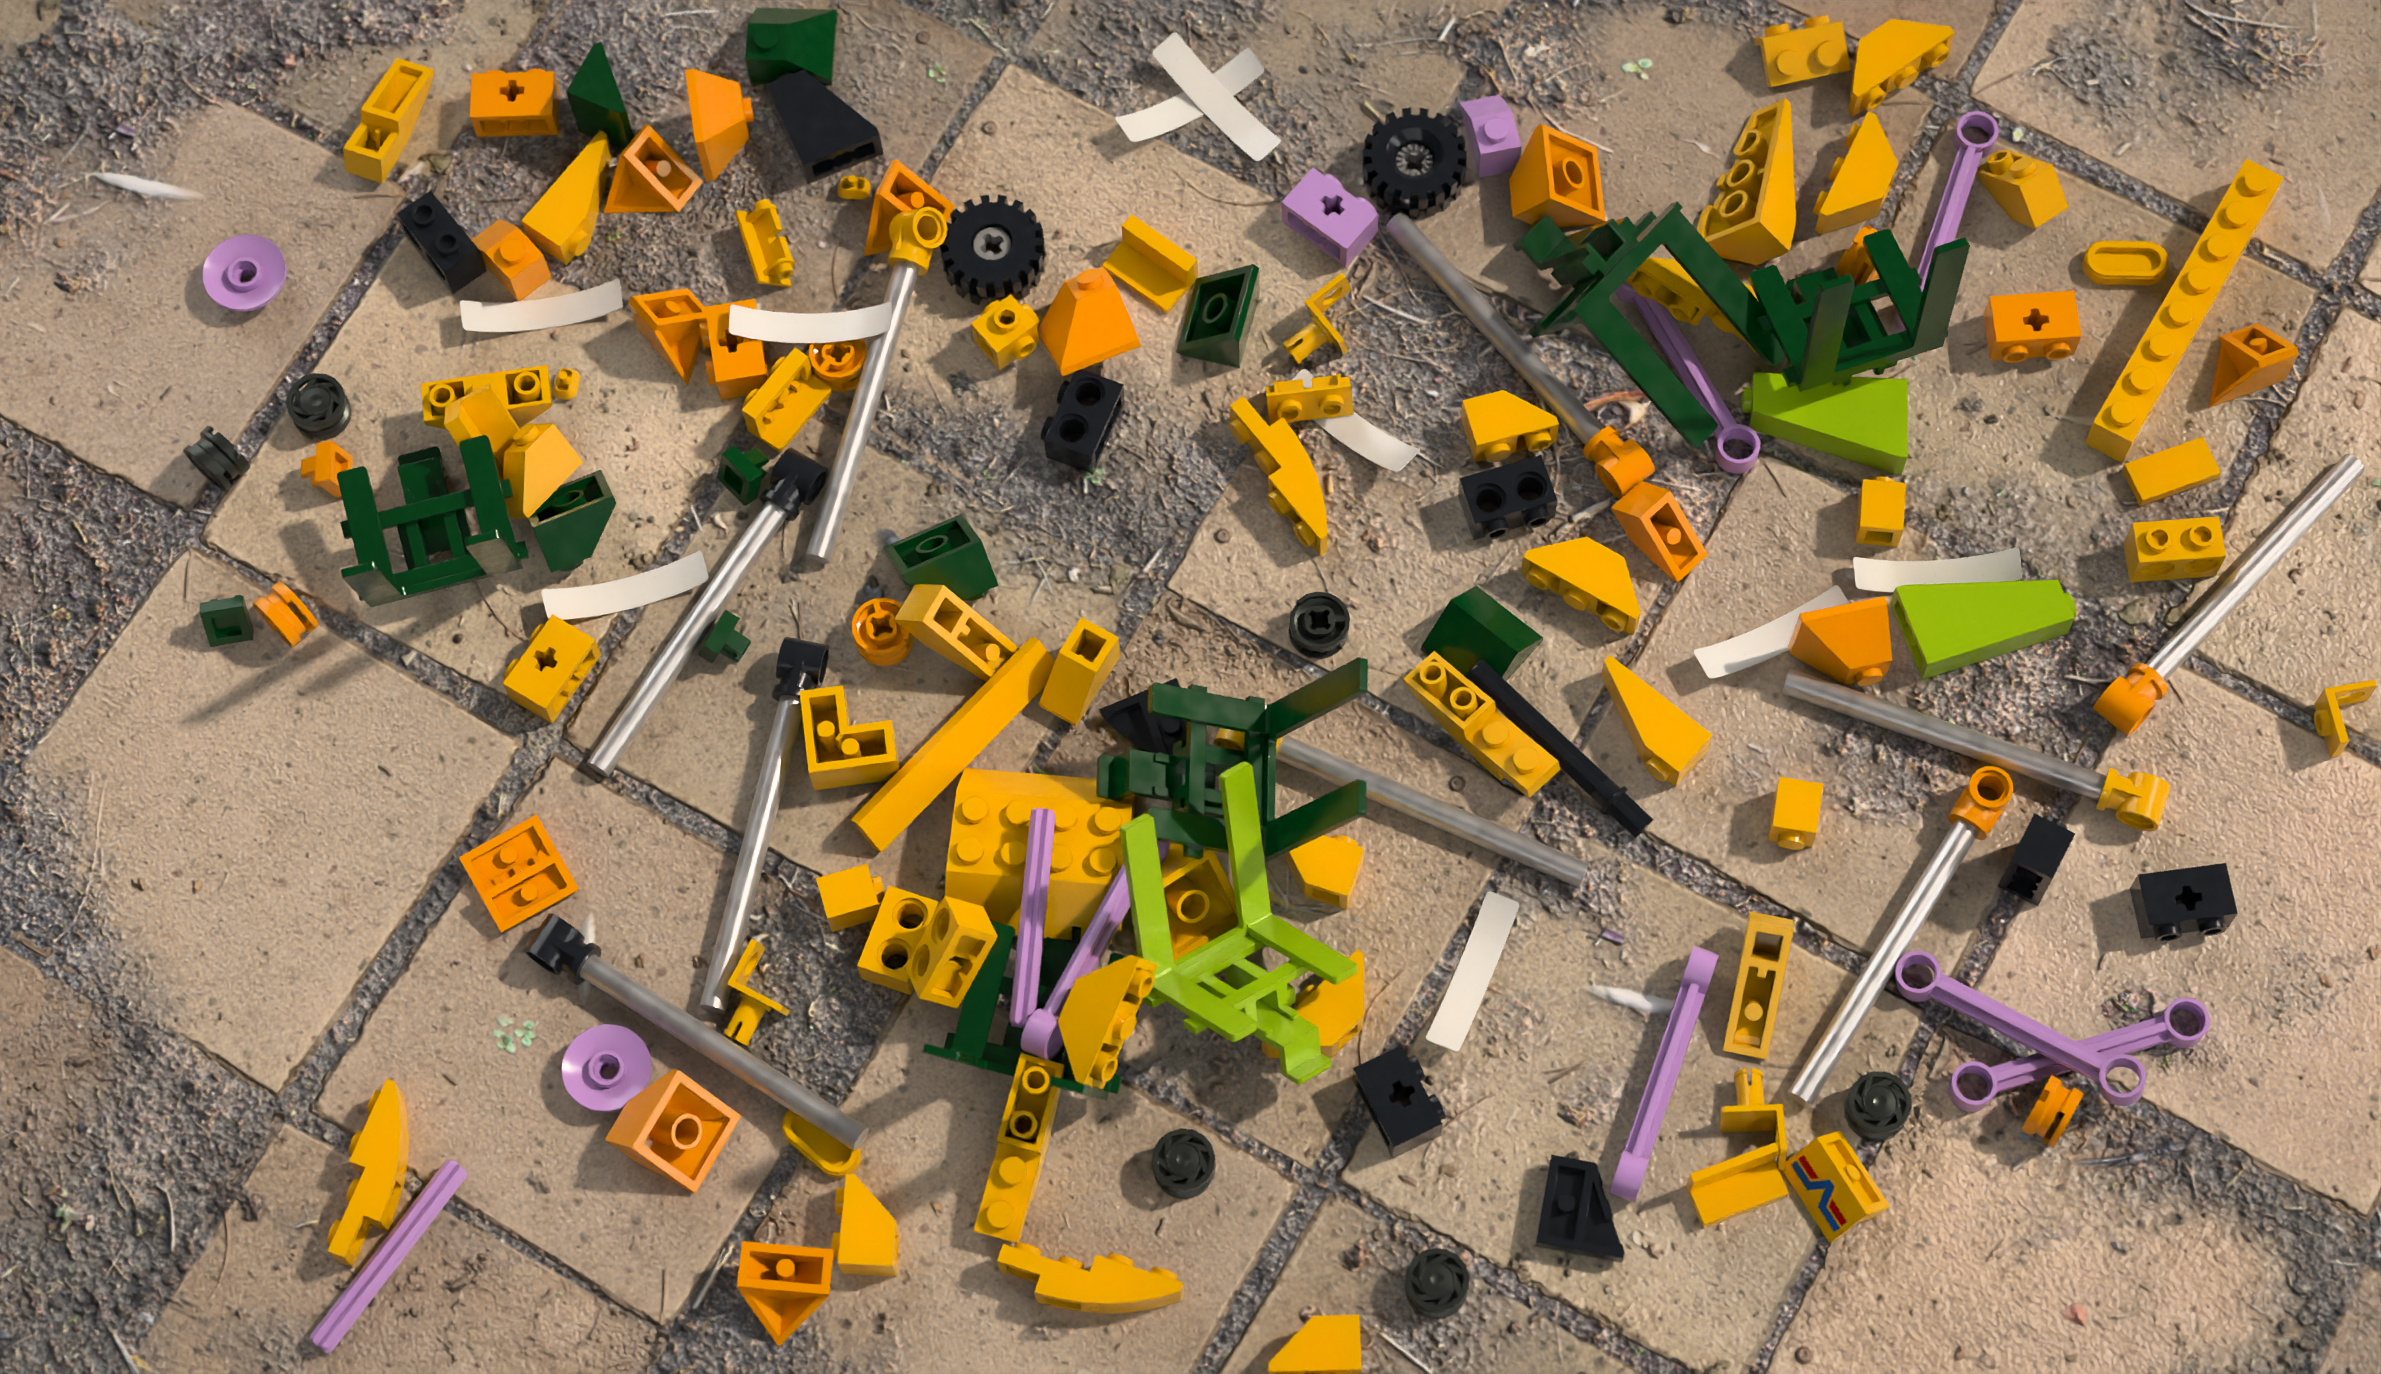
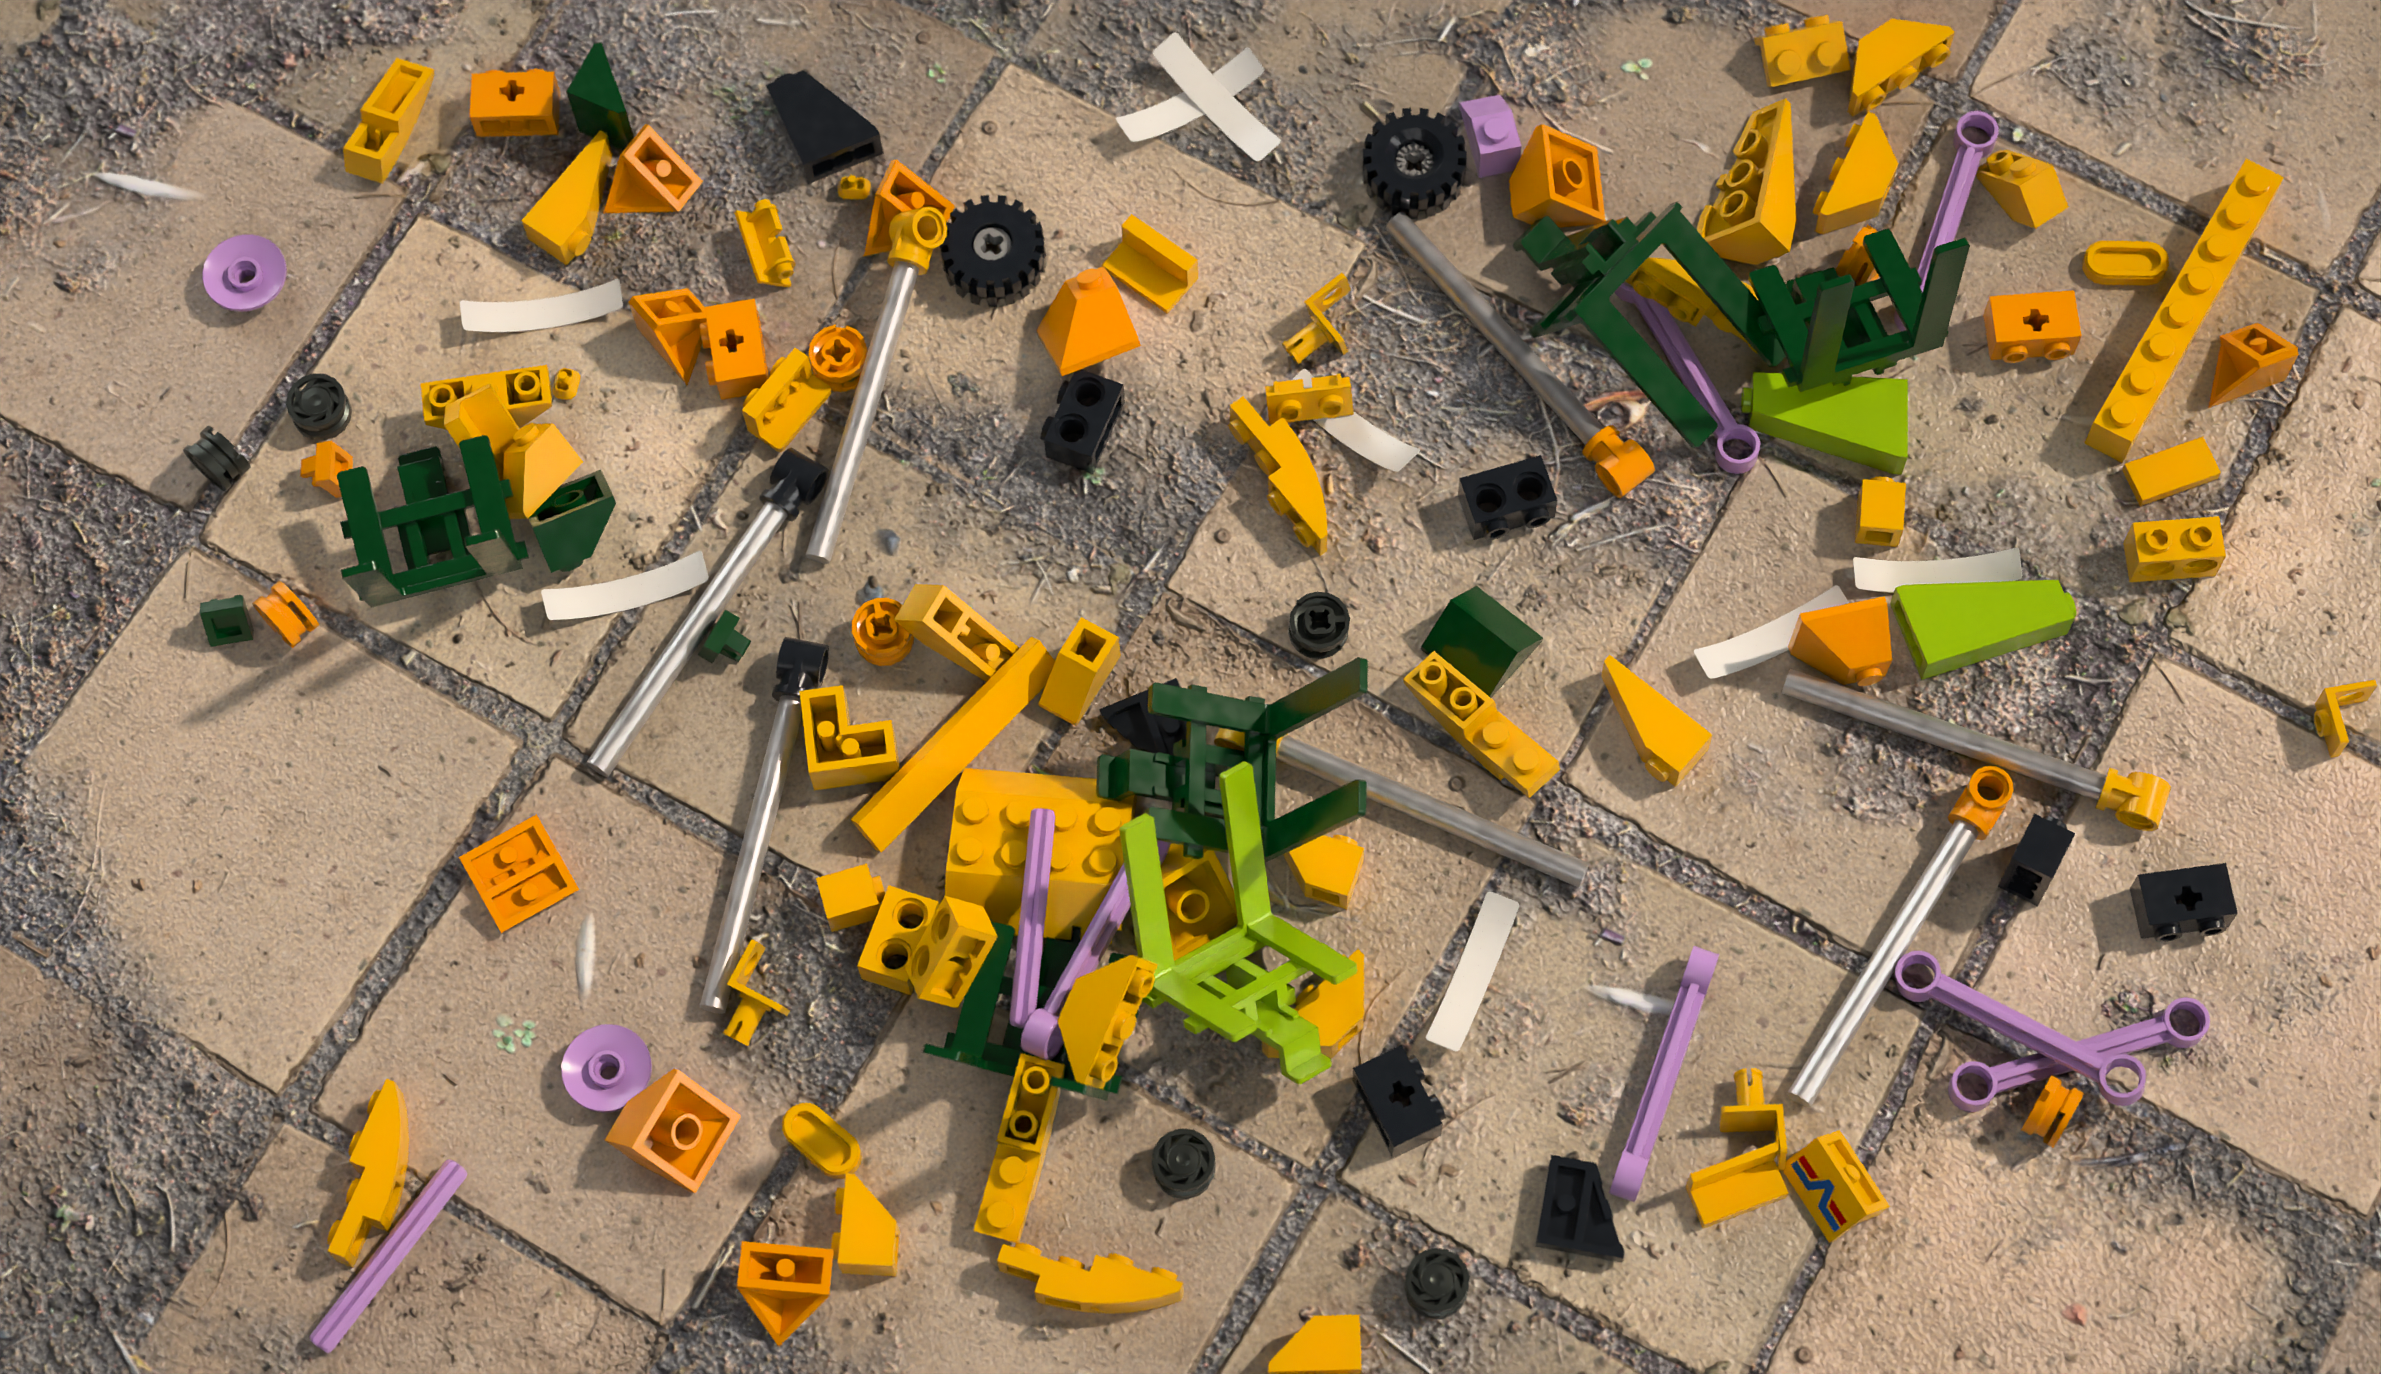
black brick [396,190,487,294] -> none
light orange slope [471,218,552,301] -> none
yellow brick [503,614,601,724] -> none
flat silver piece [523,913,869,1151] -> none
light orange slope [685,69,755,182] -> none
dark green tile [717,445,769,506] -> none
white sticker [729,302,892,343] -> none
dark green slope [745,8,838,85] -> none
dark green slope [883,514,999,601] -> none
yellow brick [971,294,1040,371] -> none
dark green slope [1176,264,1260,368] -> none
lavender brick [1281,168,1378,268] -> none
yellow slope [1461,390,1559,463] -> none
black axle [1466,661,1654,839] -> none
yellow slope [1521,536,1641,635] -> none
light orange slope [1611,481,1708,582] -> none
yellow slope [1723,911,1794,1060] -> none
yellow brick [1768,776,1823,850] -> none
pearl dark grey wheel [1844,1071,1912,1141] -> none
flat silver piece [2093,454,2365,737] -> none

